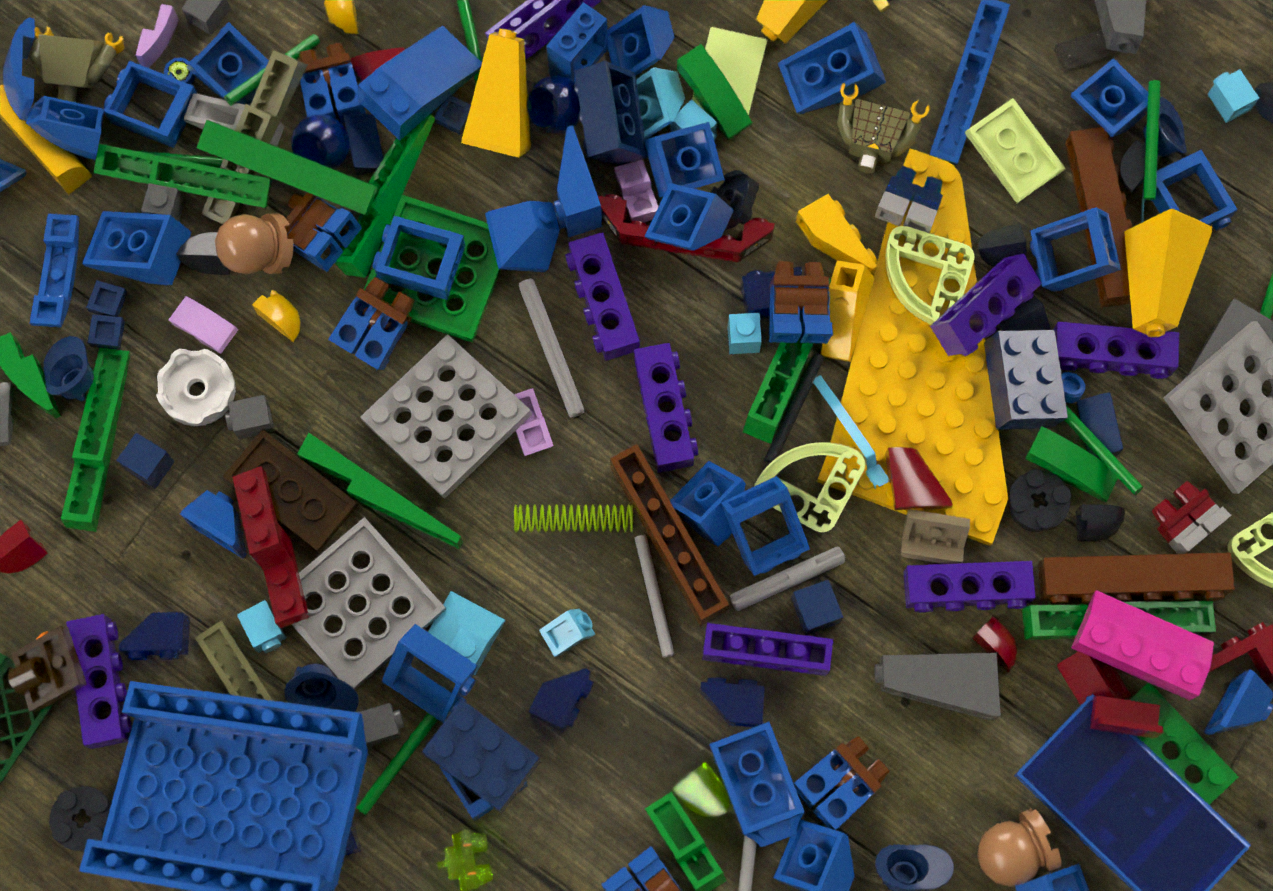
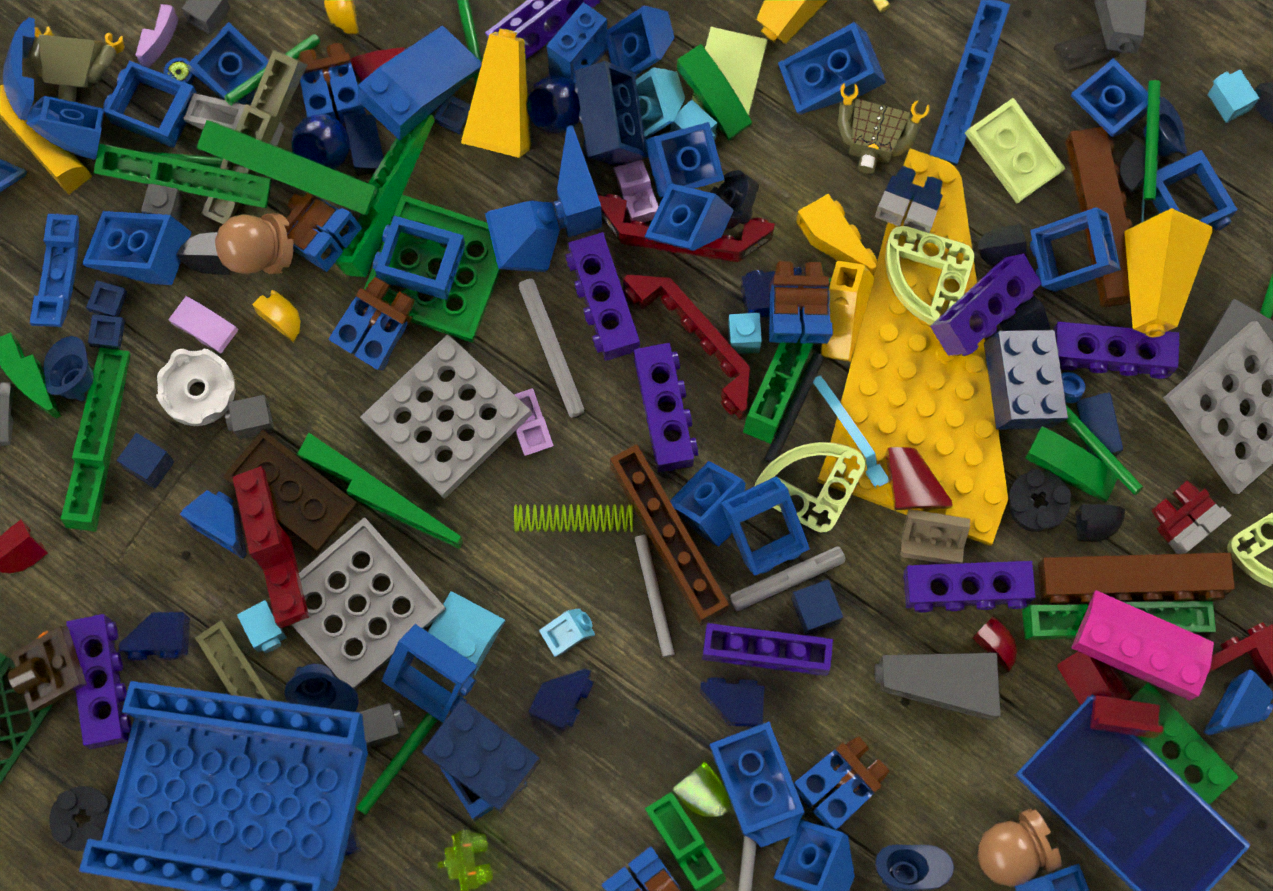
none -> dark red slope [623,275,750,420]

